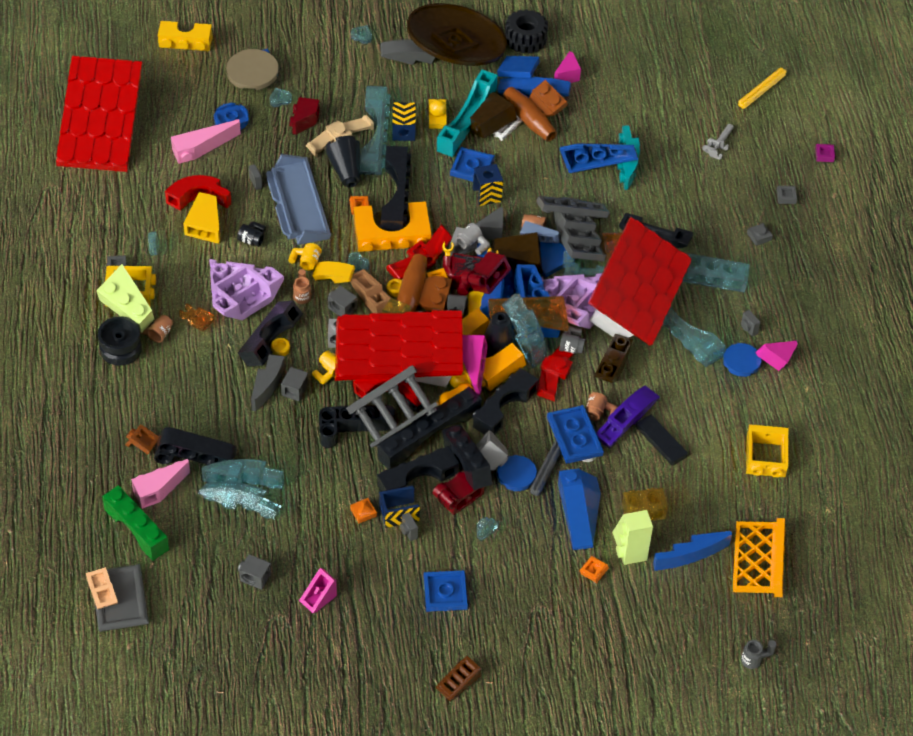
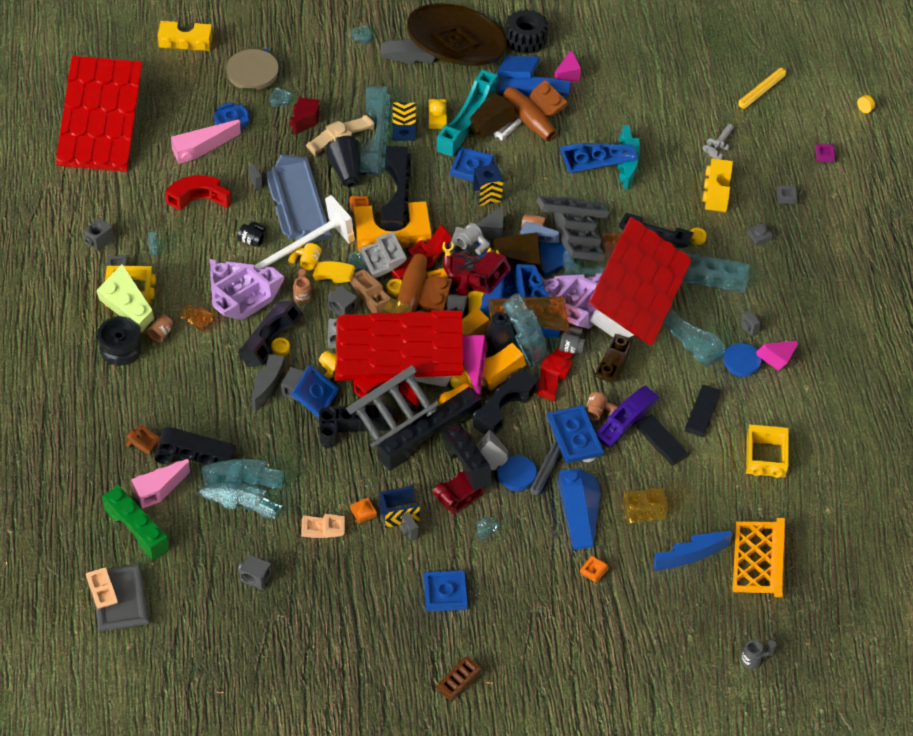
yellow slope [183,192,220,244] -> none
dark pink slope [299,568,337,613] -> none
black arch [377,446,459,492] -> none
yellowish green wedge [612,510,653,565] -> none
none -> dark grey brick [83,217,114,251]
none -> white tile [255,195,355,269]
none -> blue tile [290,365,340,418]
none -> light nougat slope [301,514,345,538]
none -> light grey slope [360,232,407,278]
none -> black tile [685,384,721,437]
none -> yellow tile [690,228,707,245]
none -> yellow arch [702,158,733,212]
none -> yellow tile [857,95,875,113]

